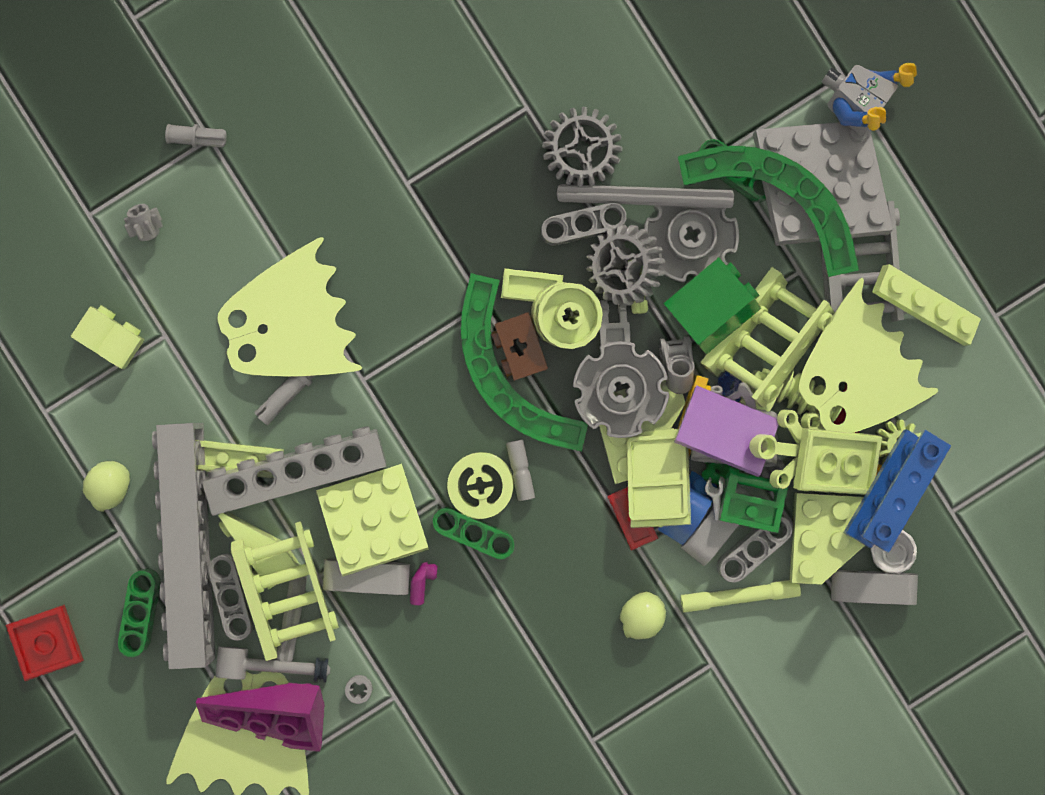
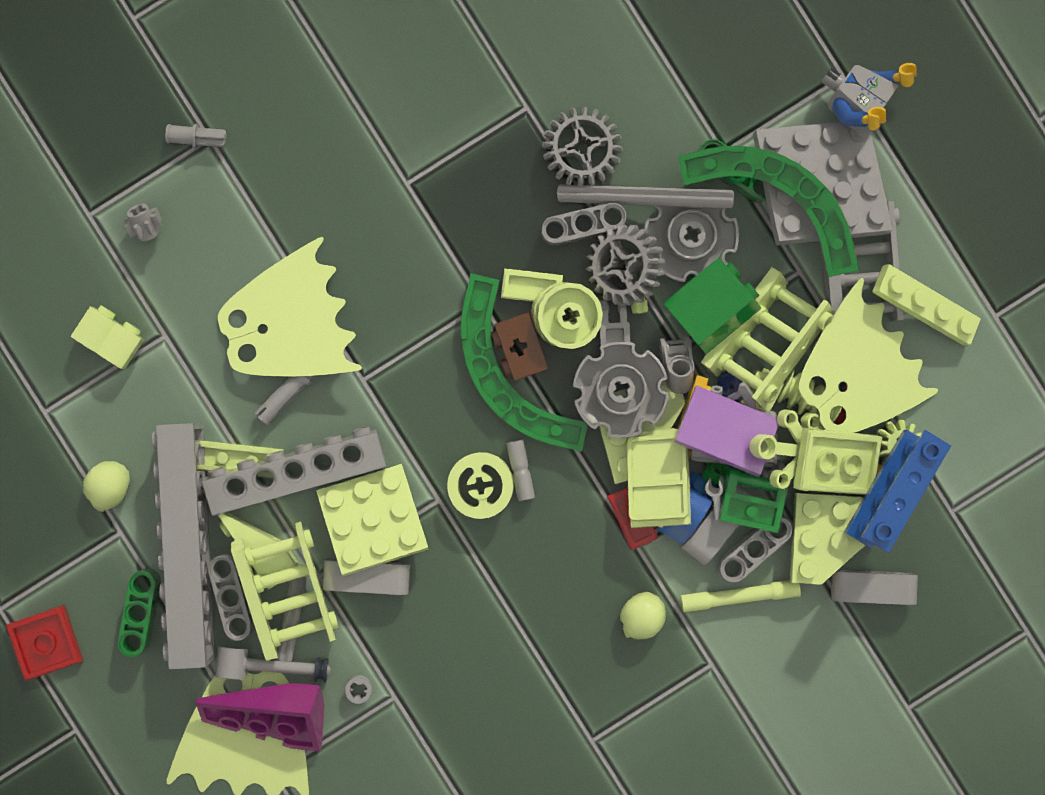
magenta arm [410,562,438,605] -> none
green beam [433,507,514,559] -> none
white hair [871,530,917,574] -> none

